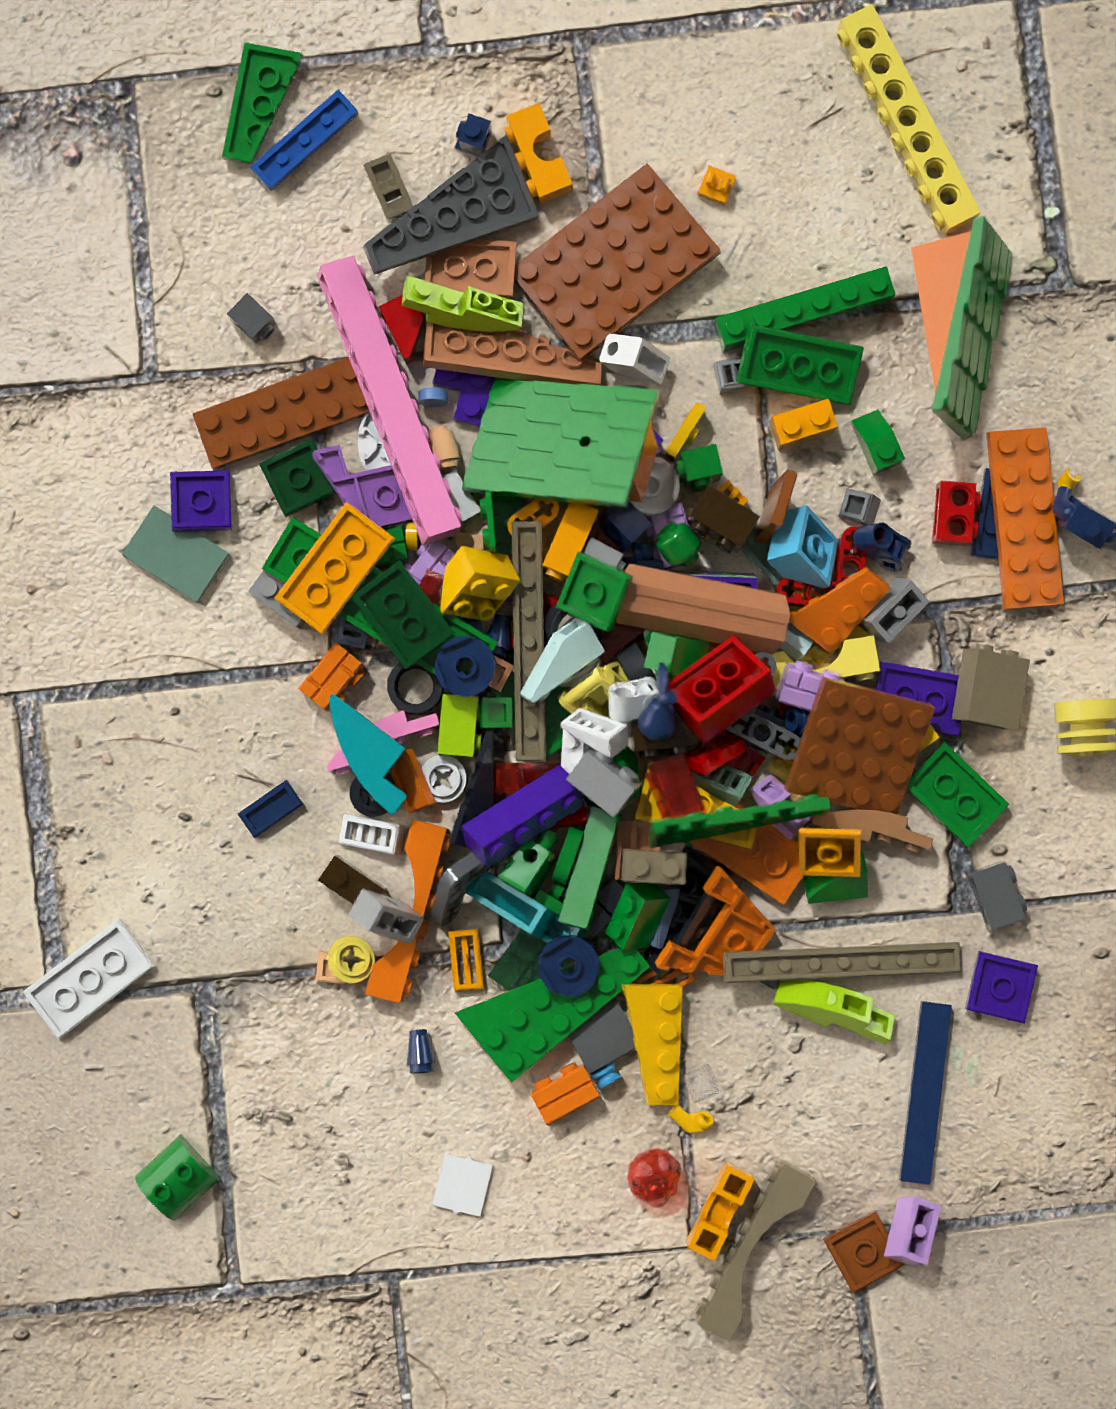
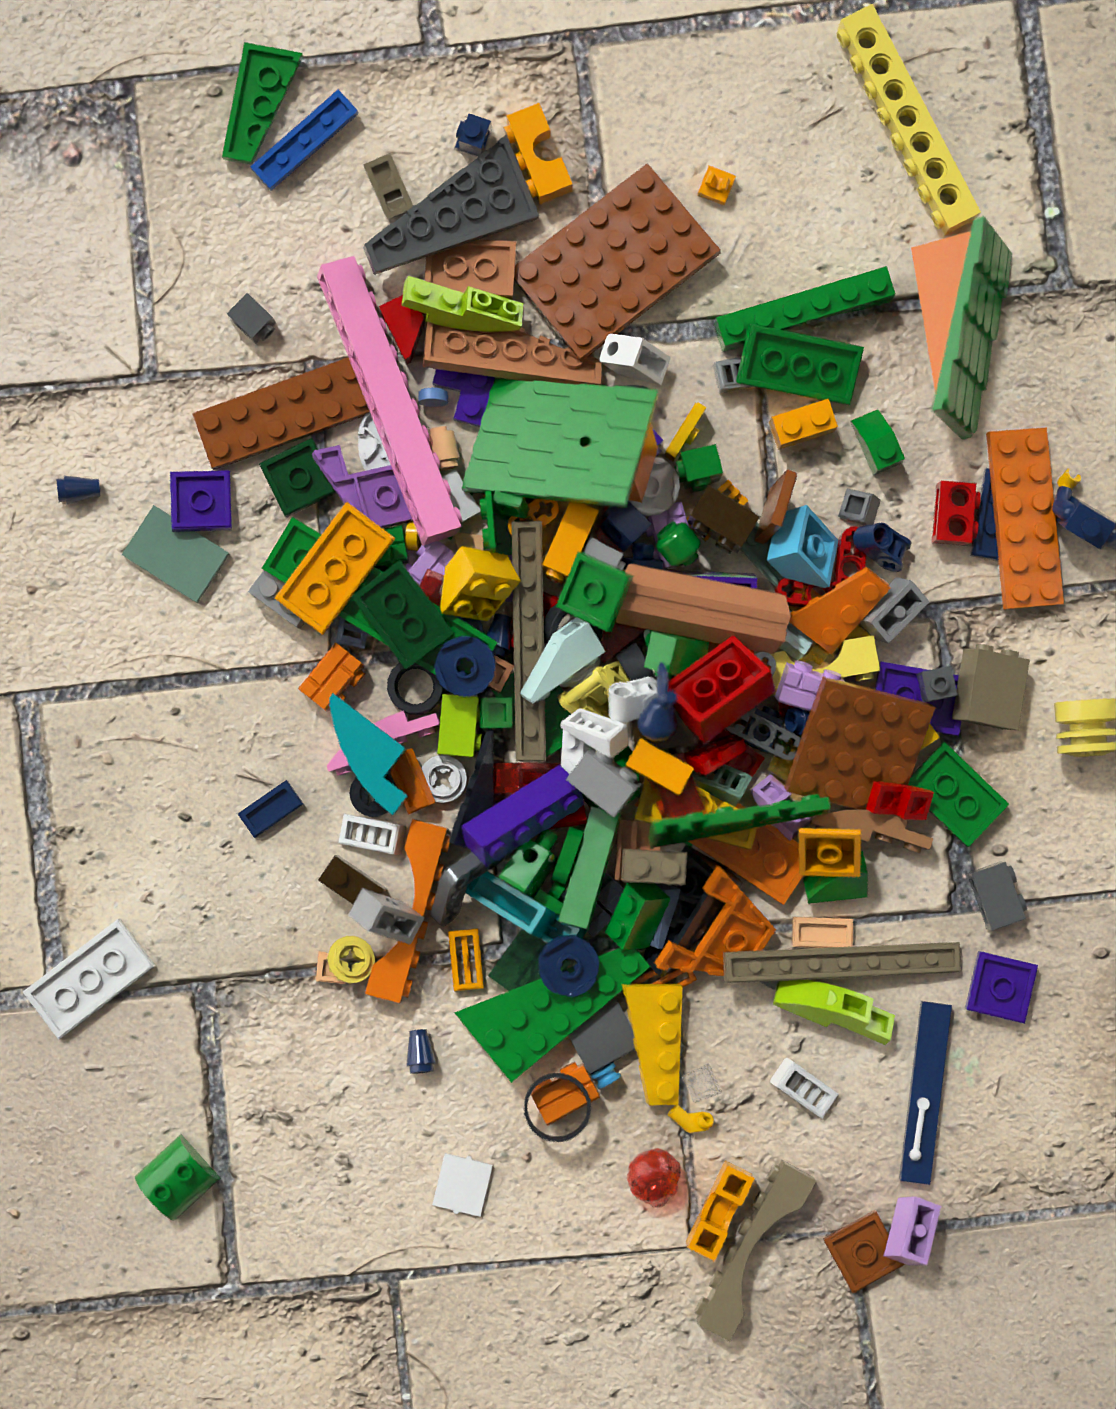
none -> dark blue cone [56,475,101,505]
none -> green tile [492,491,530,519]
none -> black tyre [524,1073,591,1142]
none -> light orange tile [625,739,694,796]
none -> white slope [770,1058,839,1118]
none -> light nougat tile [792,917,853,948]
none -> red slope [866,781,934,820]
none -> white hinge [909,1098,930,1161]
none -> dark grey brick [916,666,957,703]

